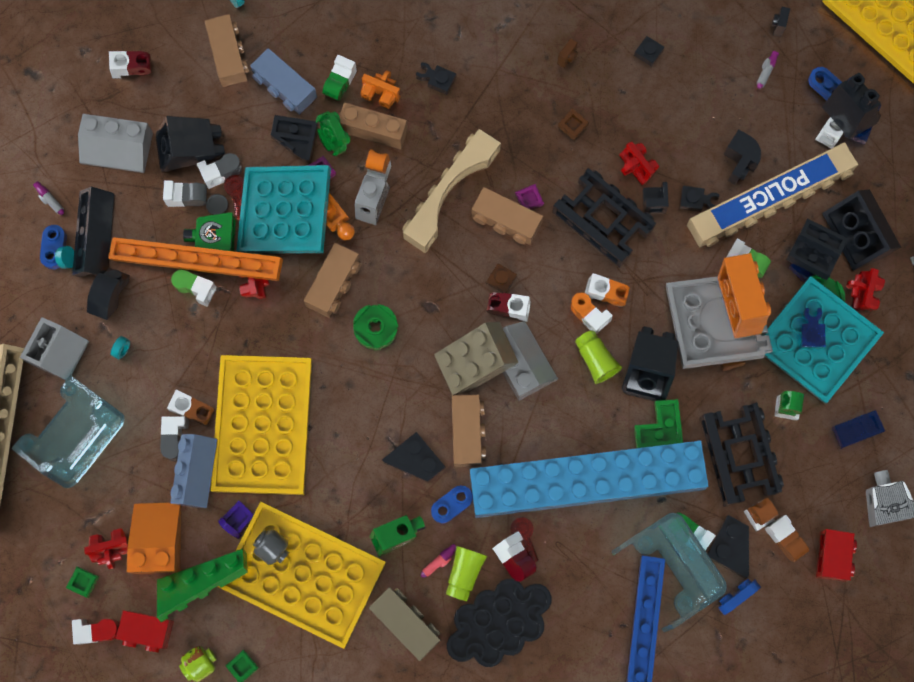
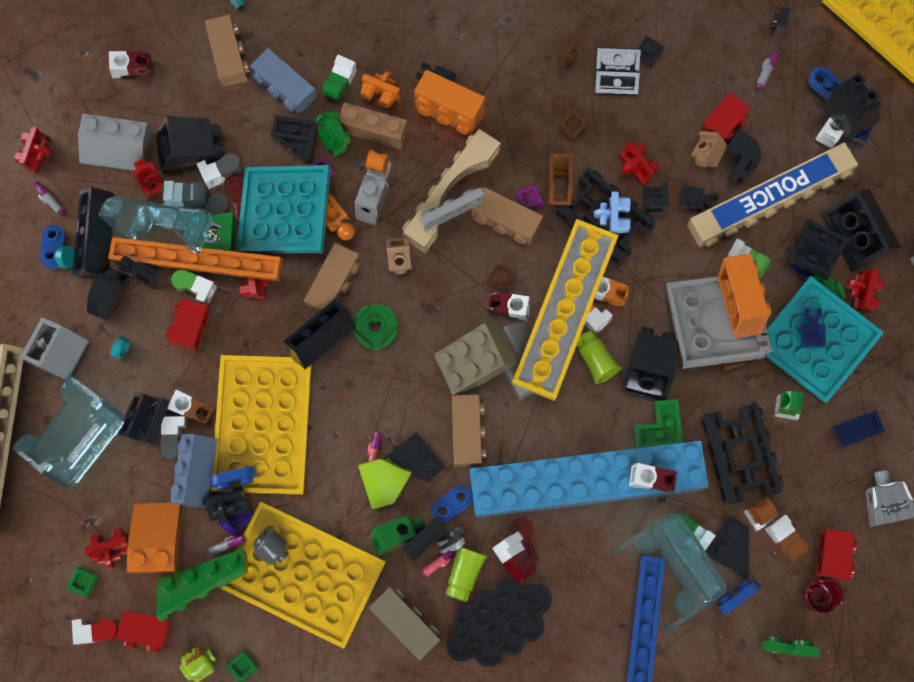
none -> red hips [14,127,52,172]
none -> clear light blue windscreen [98,197,212,254]
none -> black plate [118,255,159,288]
none -> black slope [118,392,170,445]
none -> red hips [132,158,164,199]
none -> red brick [166,298,211,353]
none -> black hips [202,487,251,522]
none -> piece [207,535,246,556]
none -> blue plate [210,466,257,491]
none -> black brick [283,299,356,369]
none -> lime slope [358,457,412,510]
none -> piece [367,432,382,462]
none -> medium nougat brick [386,237,412,274]
none -> black slope [402,516,448,562]
none -> orange brick [414,69,485,135]
none -> light grey plate [420,188,484,231]
none -> light grey piece [438,526,466,553]
none -> piece [511,219,619,401]
none -> dark orange window [549,153,573,205]
none -> light blue hips [594,192,630,234]
none -> slope [595,47,641,94]
none -> leg [629,463,677,492]
none -> medium nougat brick [691,131,728,167]
none -> red brick [700,92,750,144]
none -> green plate [760,636,820,658]
none -> dark red hair [804,578,844,614]

